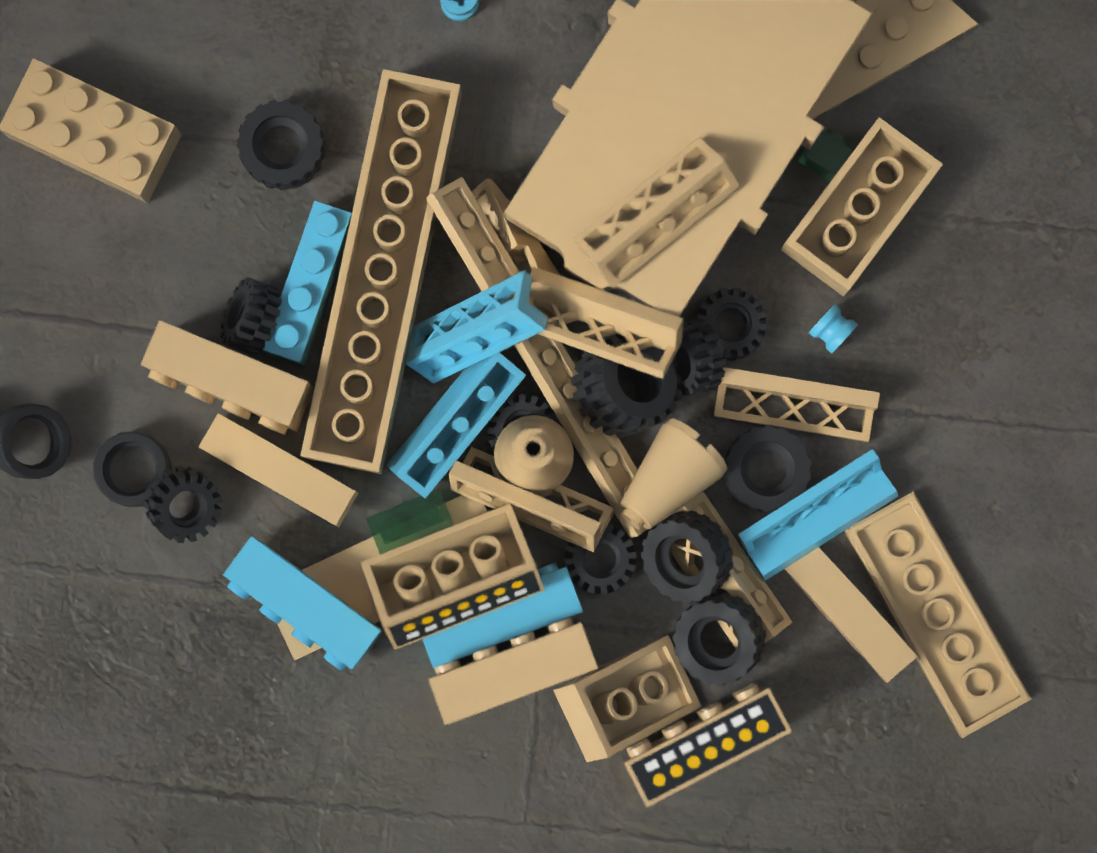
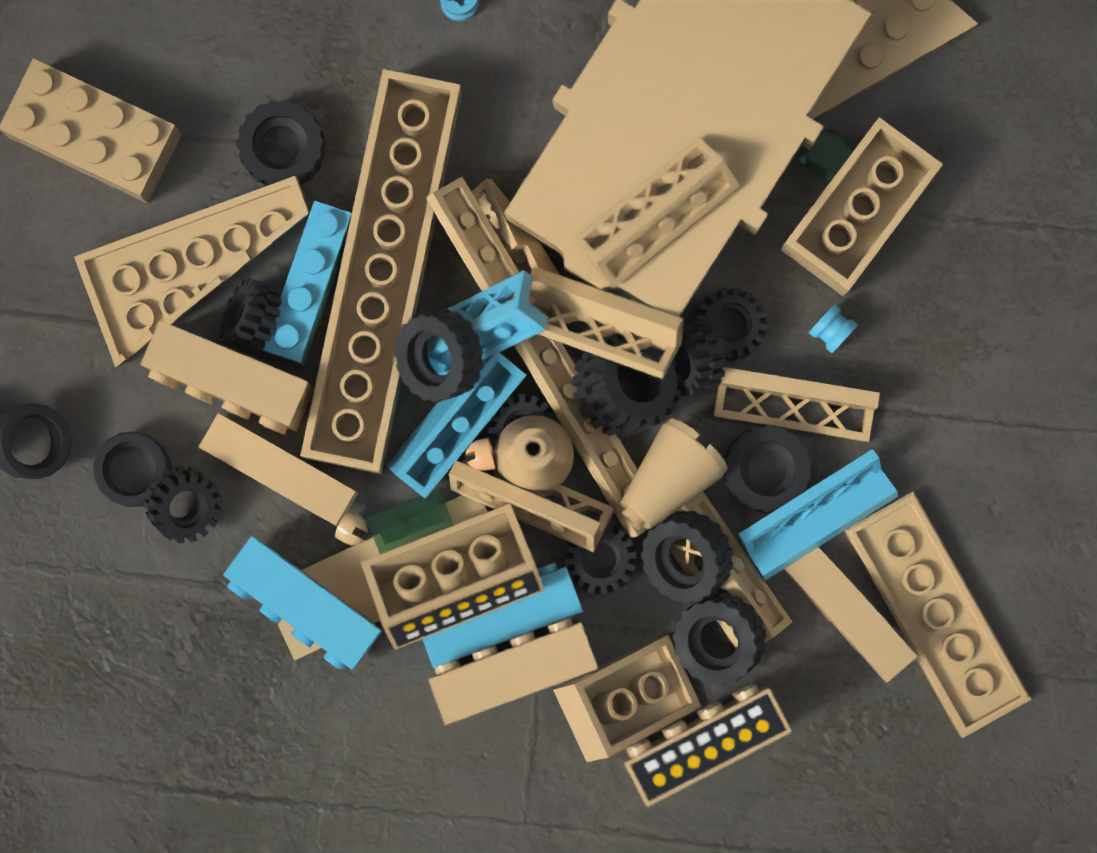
none -> tan wing [74,176,310,368]
none -> tan hinge [335,510,369,546]
none -> black tyre [394,309,484,402]
none -> light nougat hinge [465,437,497,471]

